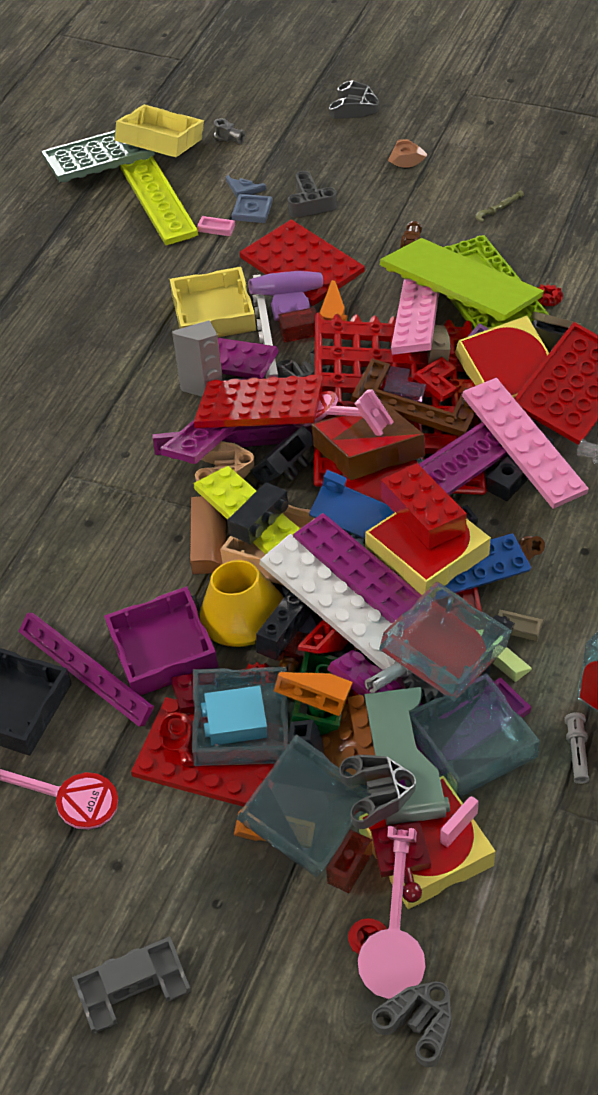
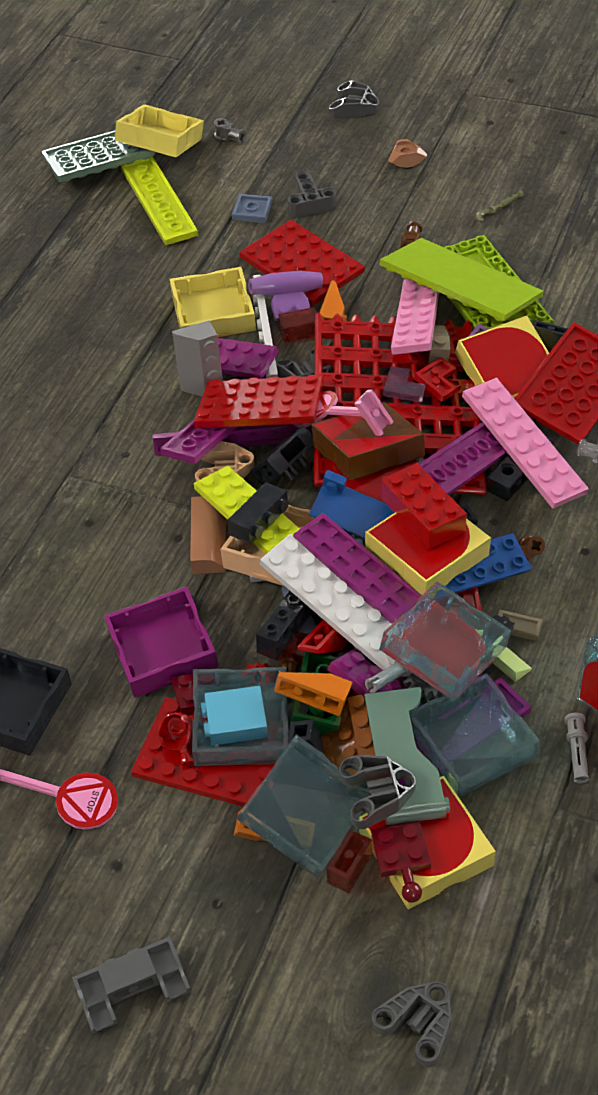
magenta plate [18,613,154,727] -> none
bright pink tile [197,216,235,236] -> none
yellow cone [199,560,284,647] -> none
sand blue tile [226,175,266,198] -> none
red gear [348,918,387,954] -> none
reddish brown plate [351,359,476,436] -> none
bright pink piece [358,826,426,999] -> none
bright pink tile [440,796,478,848] -> none
dark tan tile [531,311,581,328] -> none
red gear [537,284,563,306] -> none

